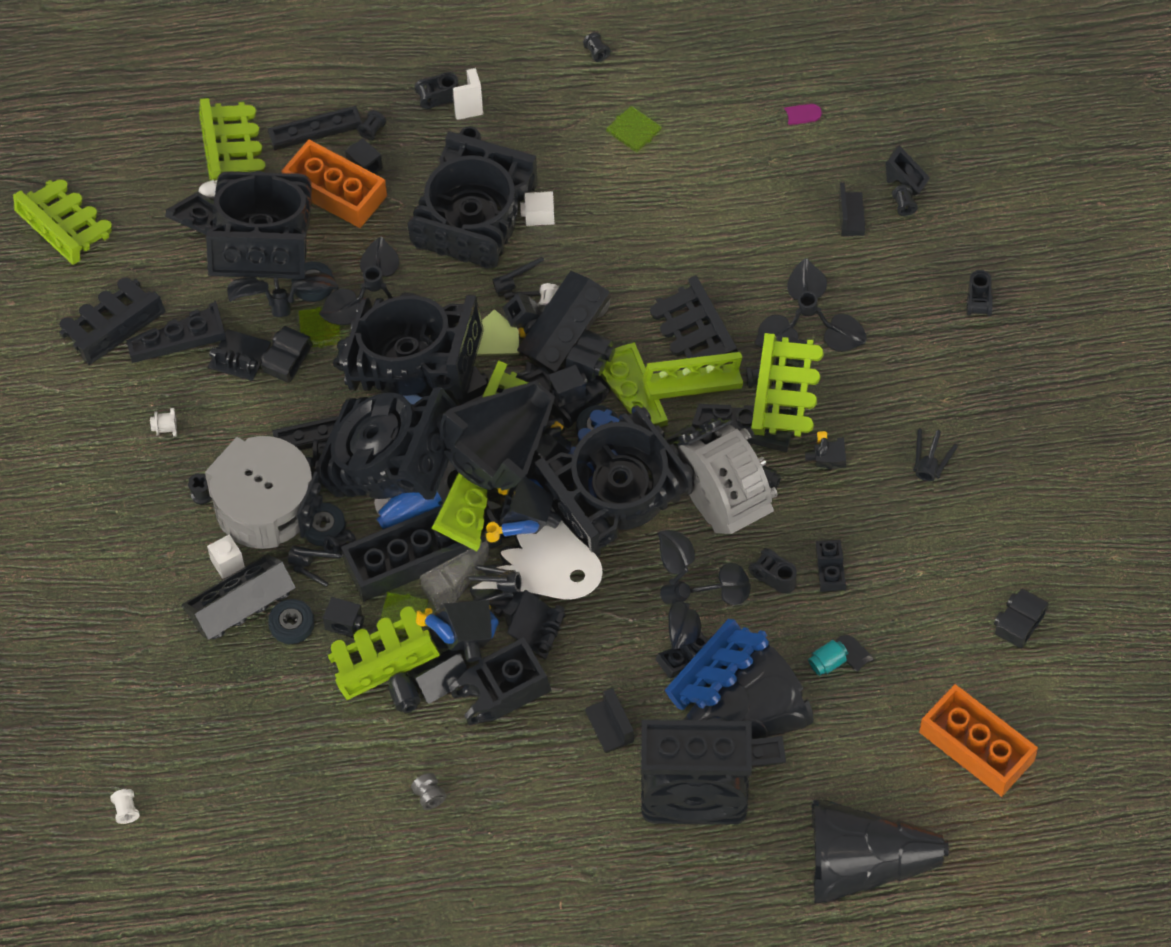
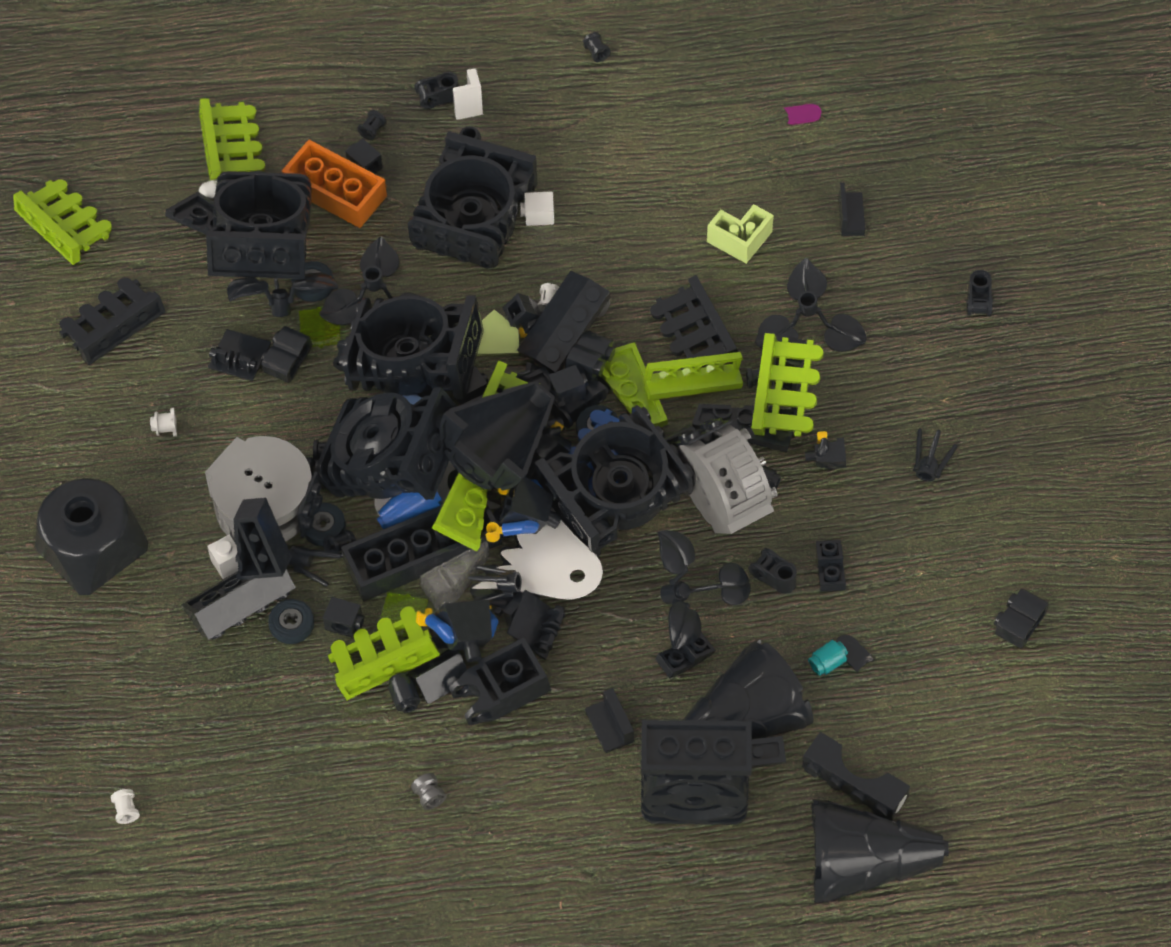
black wing [126,301,226,363] -> none
black bush [188,473,212,505] -> none
black tile [267,106,362,151] -> none
black tile [272,416,338,450] -> none
black plant [492,257,544,300] -> none
clear neon green piece [606,106,661,152] -> none
blue fence [664,619,769,710] -> none
black slope [886,145,930,196] -> none
black bush [892,185,918,216] -> none
orange brick [919,684,1038,797] -> none
none -> black piece [35,478,148,595]
none -> black wedge [233,498,292,580]
none -> yellowish green brick [707,204,773,264]
none -> black arch [802,732,910,820]

